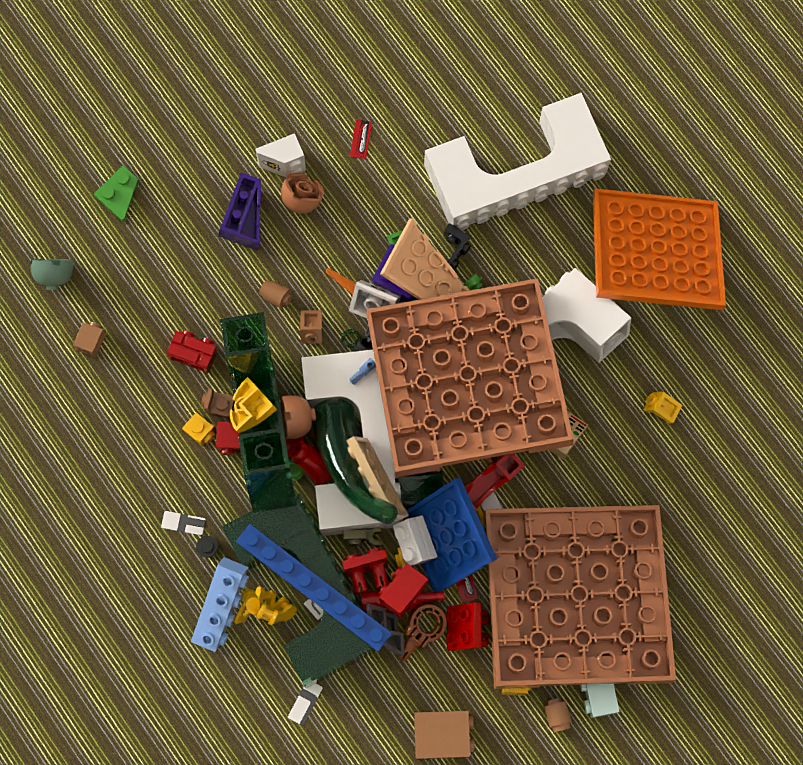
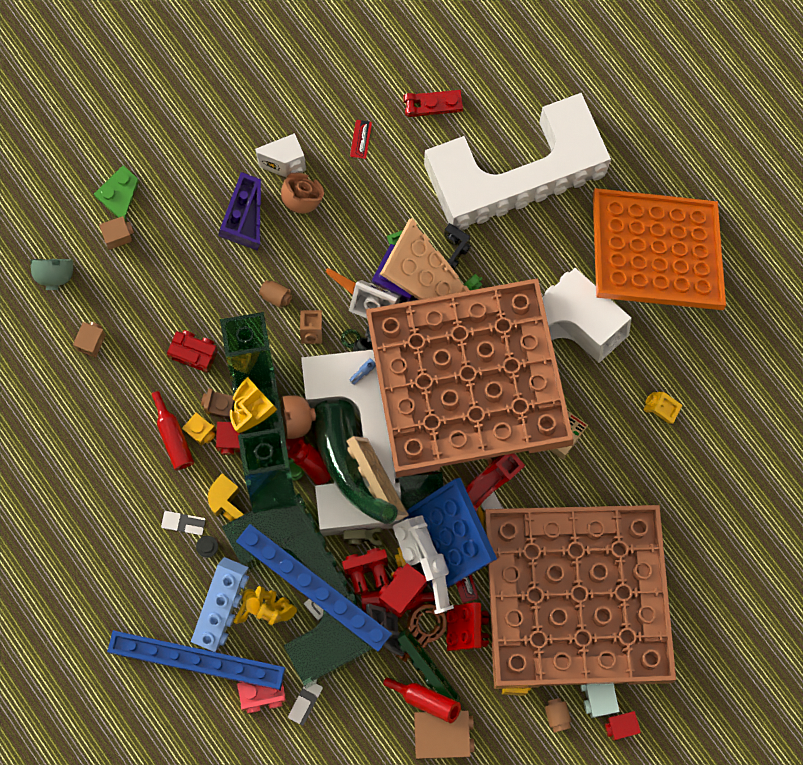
none -> medium nougat brick [99,216,134,250]
none -> blue plate [107,630,286,691]
none -> red piece [151,391,195,471]
none -> yellow brick [208,474,245,524]
none -> coral bracket [237,683,286,714]
none -> red piece [383,677,461,723]
none -> dark green plate [397,627,460,702]
none -> red plate [403,90,463,117]
none -> white plate [408,523,454,614]
none -> red brick [604,711,641,741]

